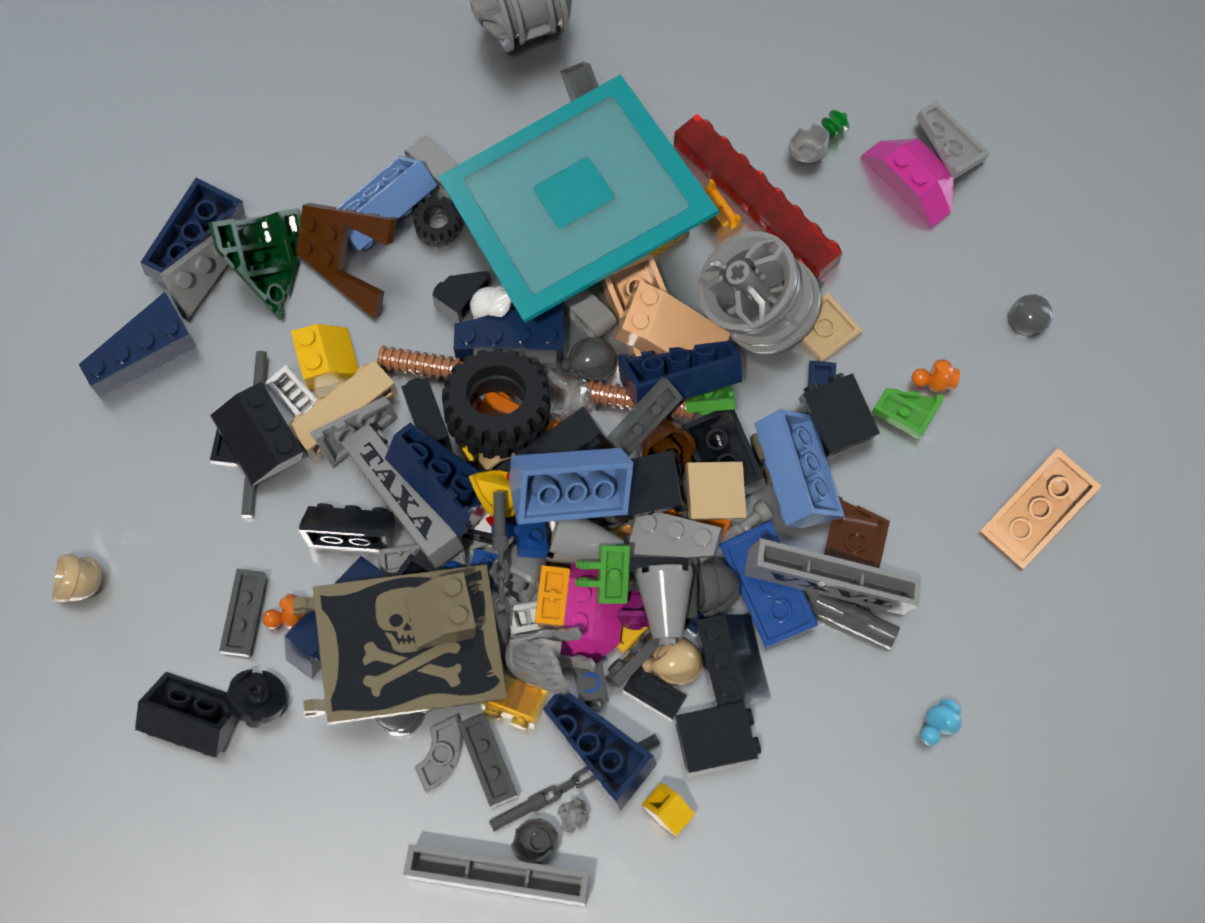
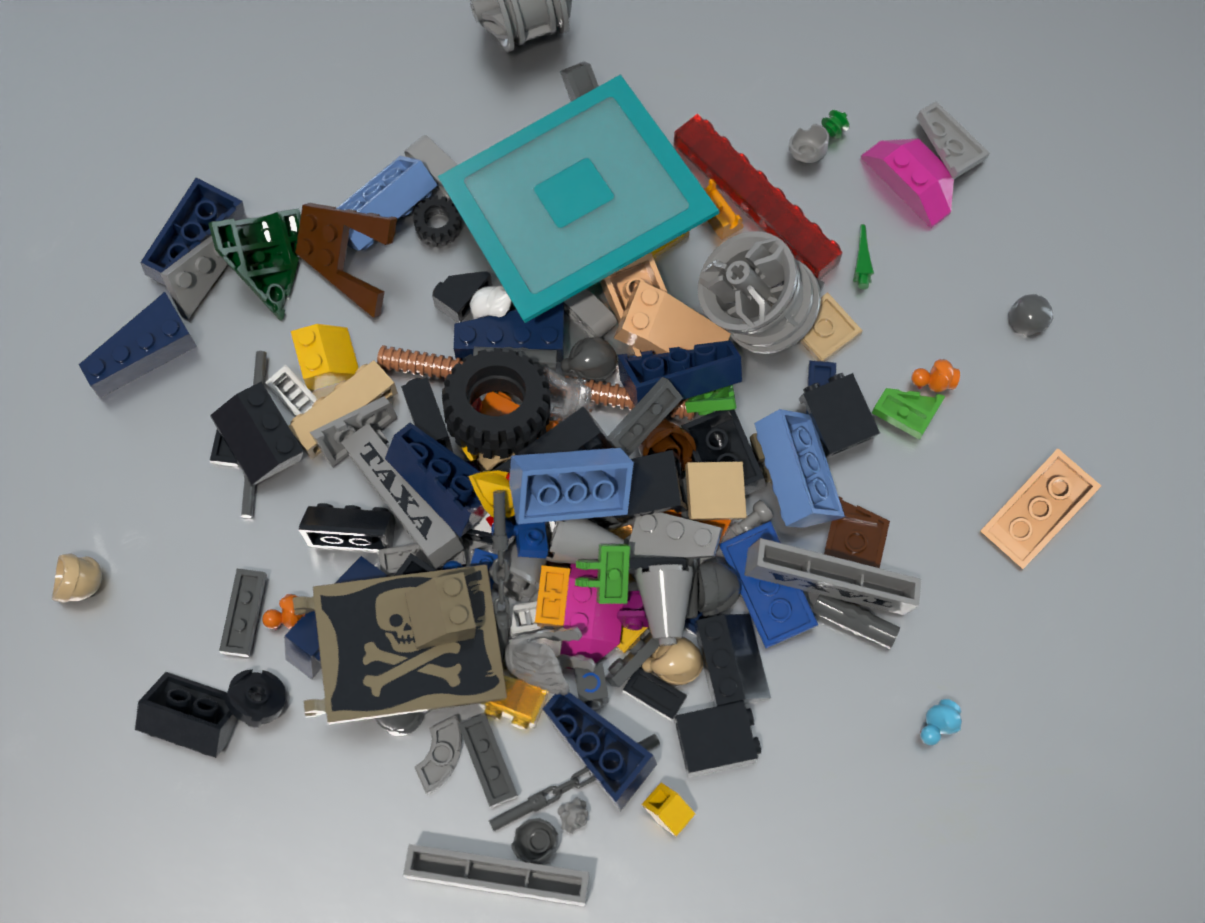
none -> green piece [853,224,874,289]

